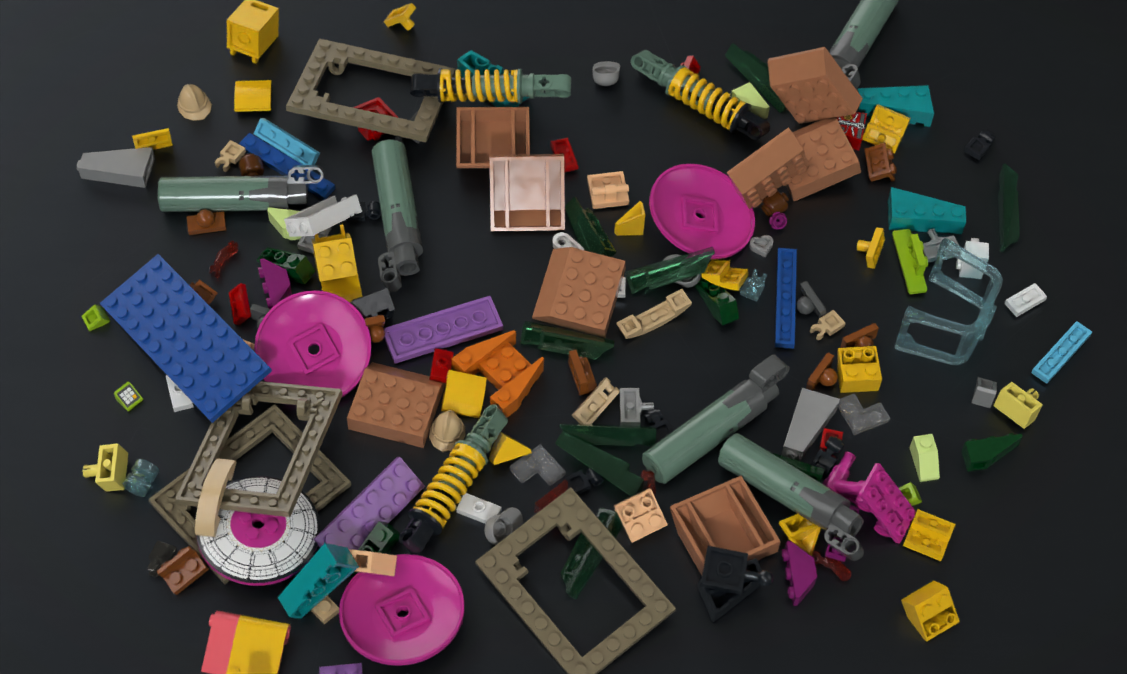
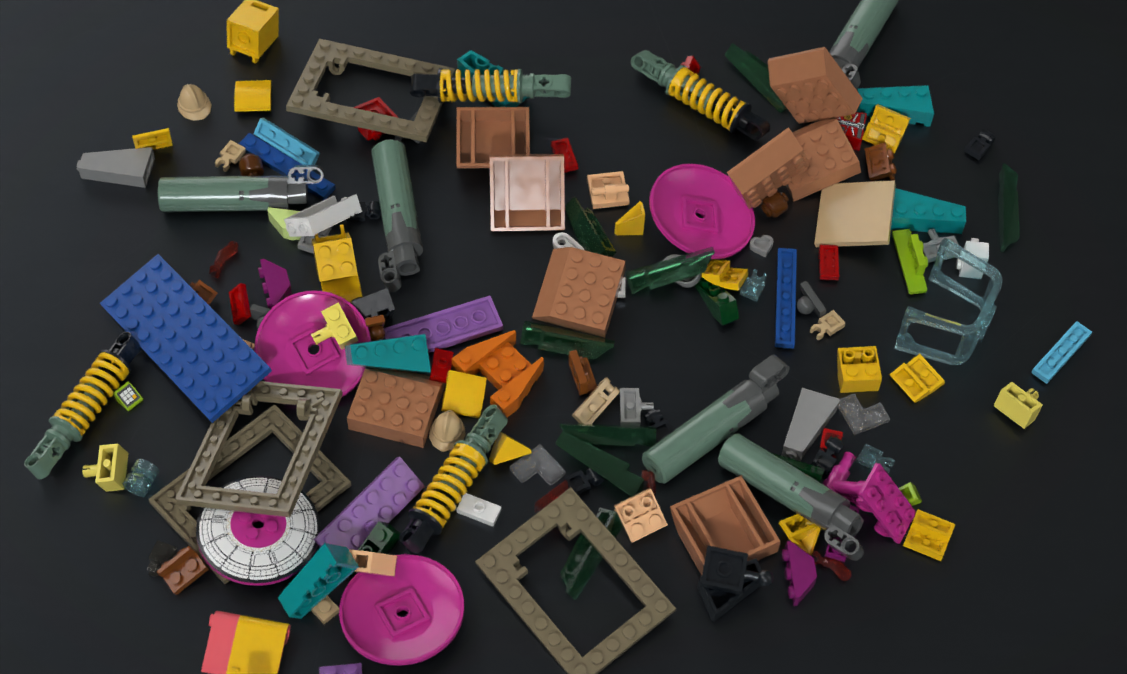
lime slope [81,304,110,331] -> none
white plate [166,375,193,412] -> none
dark orange tile [187,209,226,235] -> none
tan slope [195,458,237,537] -> none
dark green slope [256,247,316,285] -> none
yellow tile [384,3,416,31] -> none
light grey cap [484,507,523,545] -> none
light grey cap [592,61,620,86] -> none
tan slope [616,289,692,339] -> none
yellowish green slope [731,82,770,119] -> none
magenta plate [769,212,787,229] -> none
dark orange tile [806,352,838,391] -> none
dark orange tile [840,323,879,348] -> none
yellow tile [857,227,885,269] -> none
yellow slope [901,581,960,641] -> none
yellowish green slope [909,434,940,482] -> none
dark green slope [961,433,1023,472] -> none
light grey slope [971,377,997,408] -> none
white plate [1005,283,1047,317] -> none
none -> piece [24,332,141,479]
none -> light yellow brick [311,302,358,350]
none -> teal wedge [344,334,431,373]
none -> tan tile [814,180,896,247]
none -> red plate [819,245,839,280]
none -> clear light blue plate [856,444,895,474]
none -> yellow slope [889,353,945,403]

